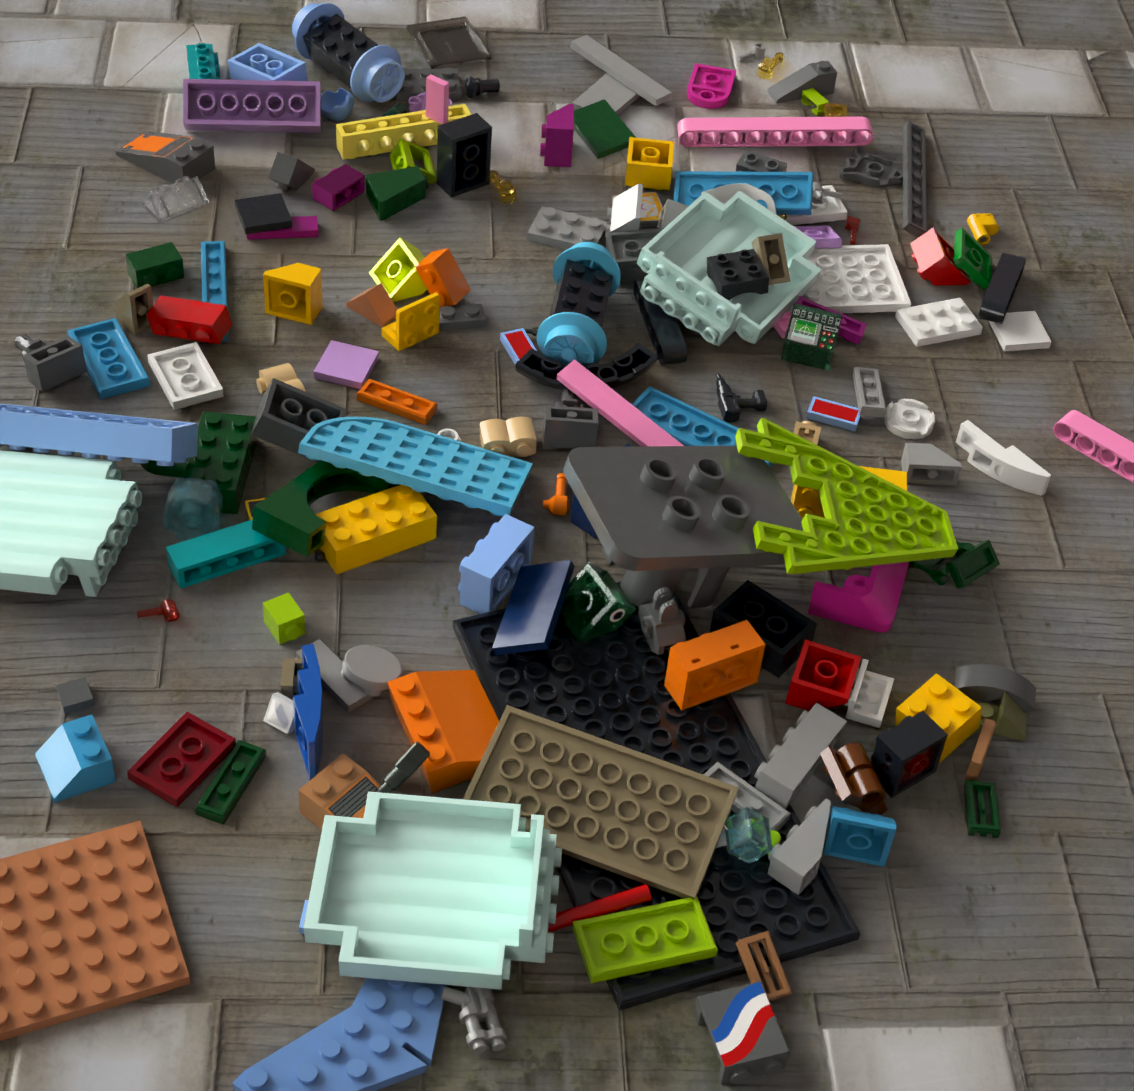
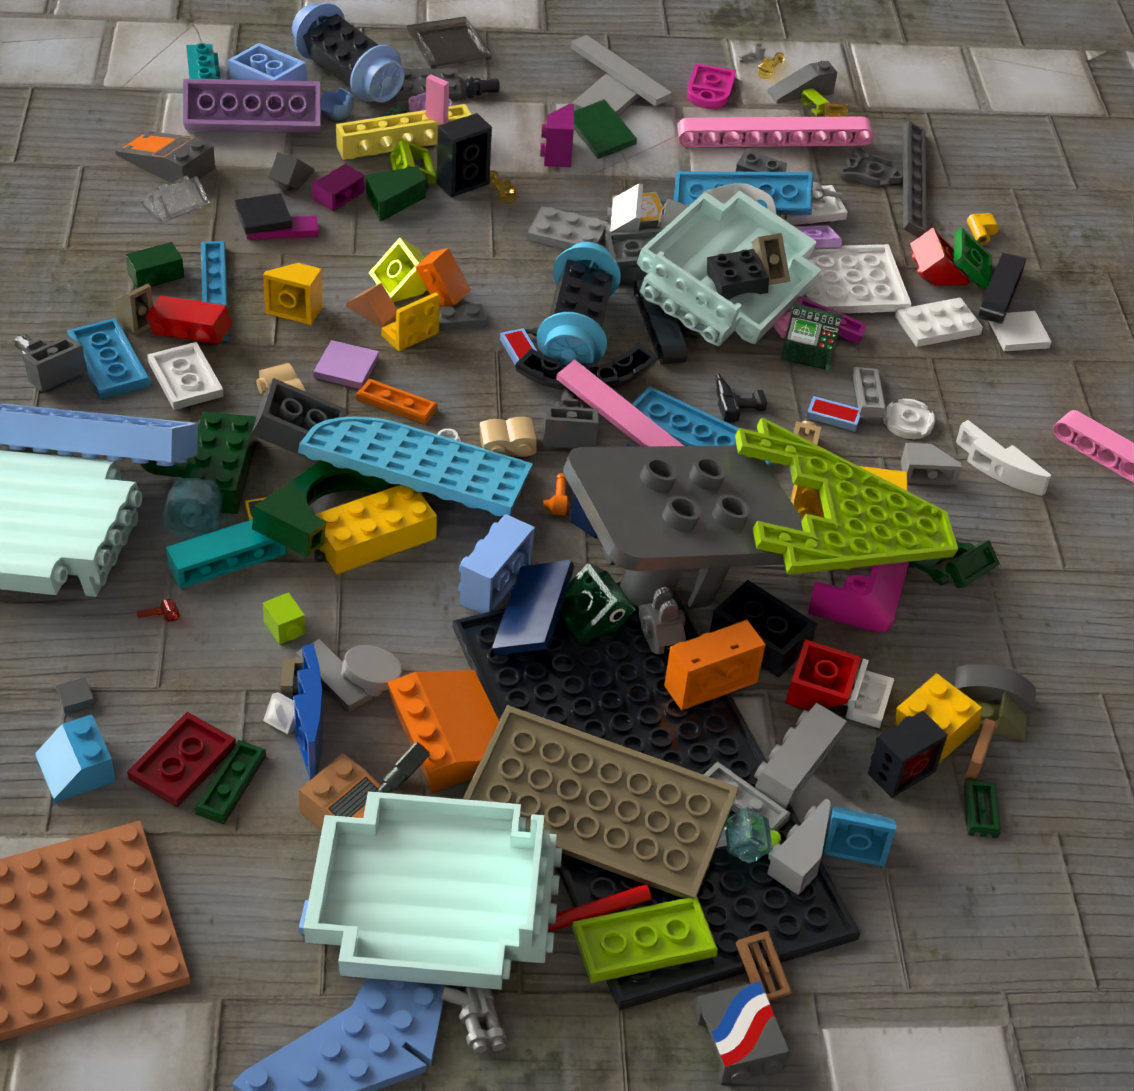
yellow brick [625,137,674,190] -> none
reddish brown plate [820,743,888,815] -> none
clear red hand [845,216,860,245] -> none

